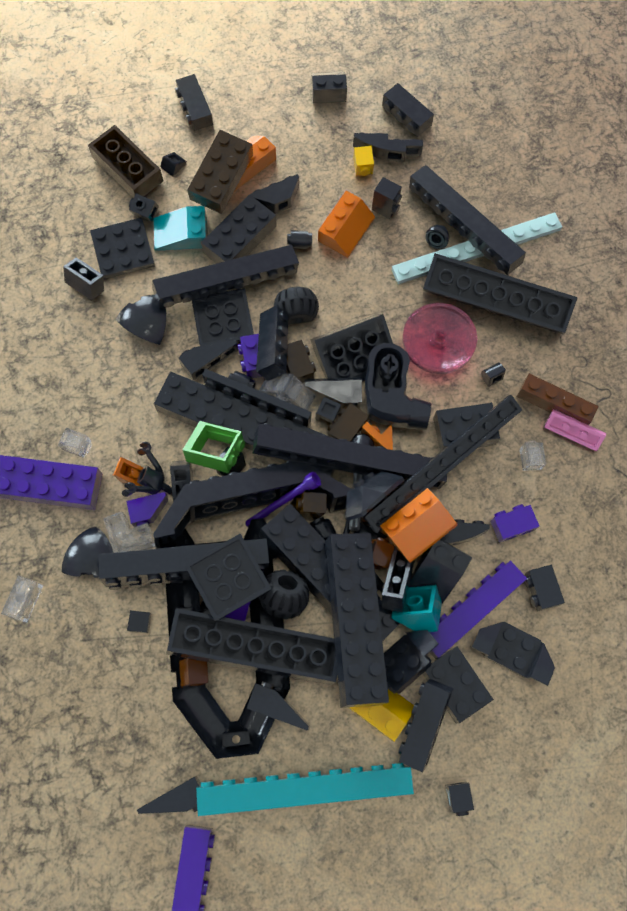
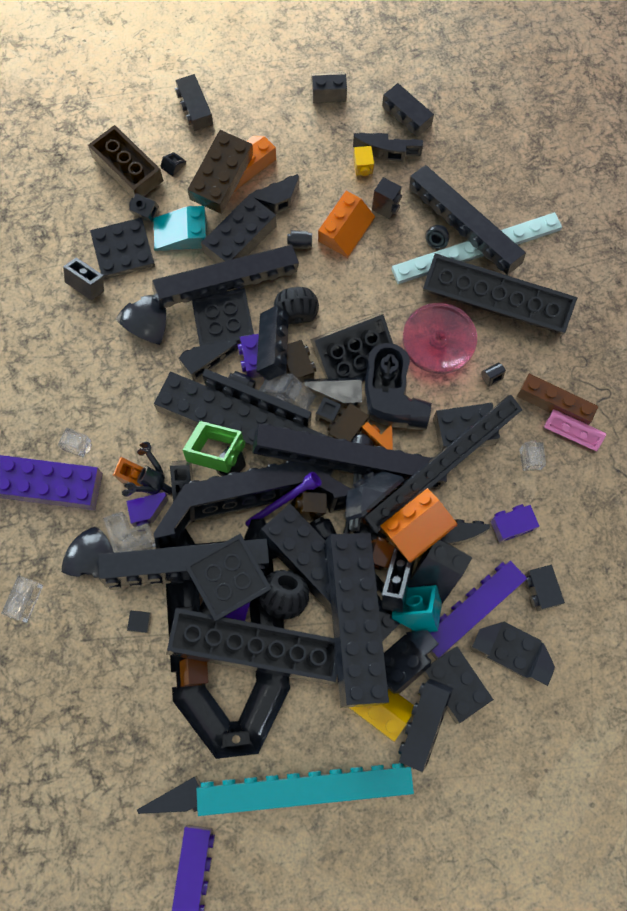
black slope [247,681,310,731] -> none
black brick [445,782,474,816] -> none

